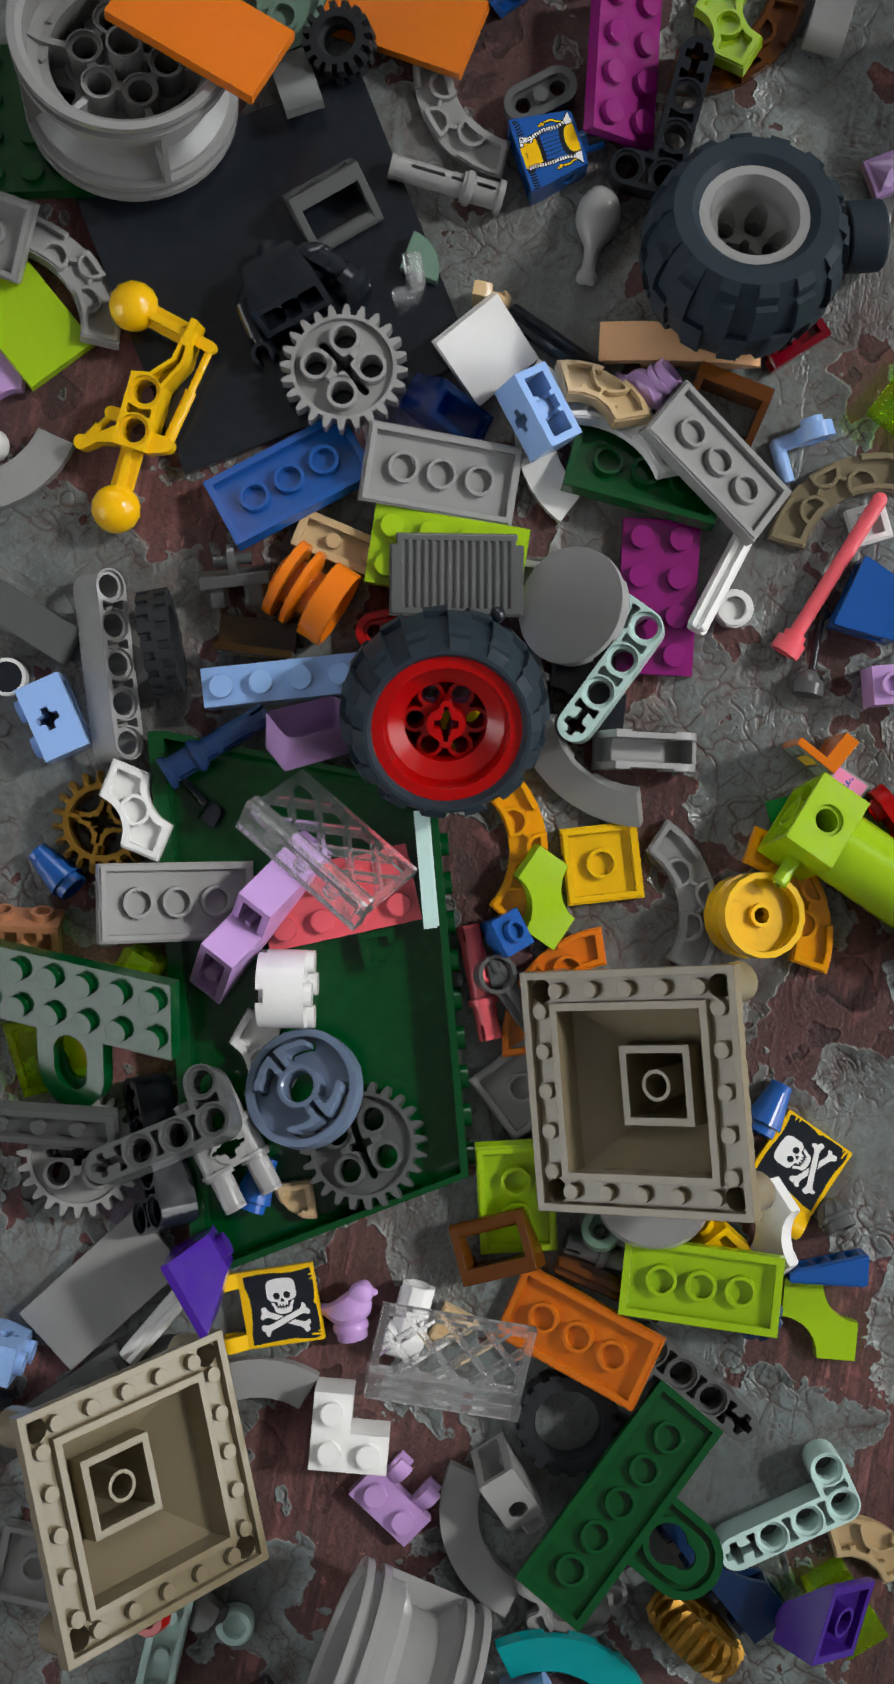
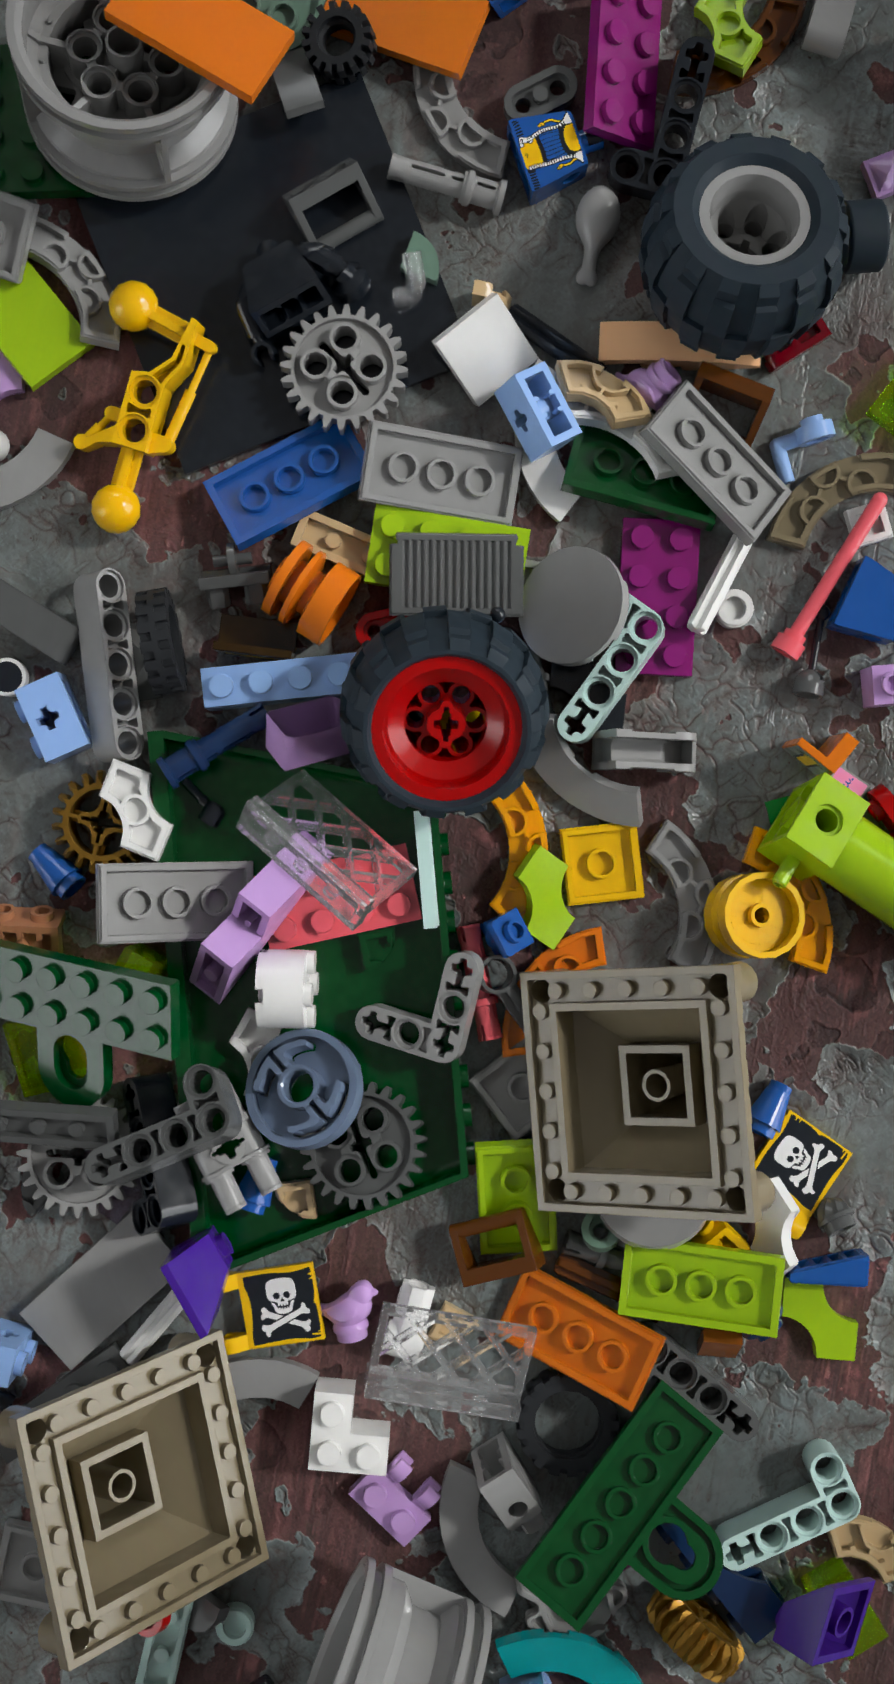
clear blue slope [399,372,494,440] -> none
none -> light grey beam [355,950,484,1063]
none -> dark orange tile [697,1328,743,1358]

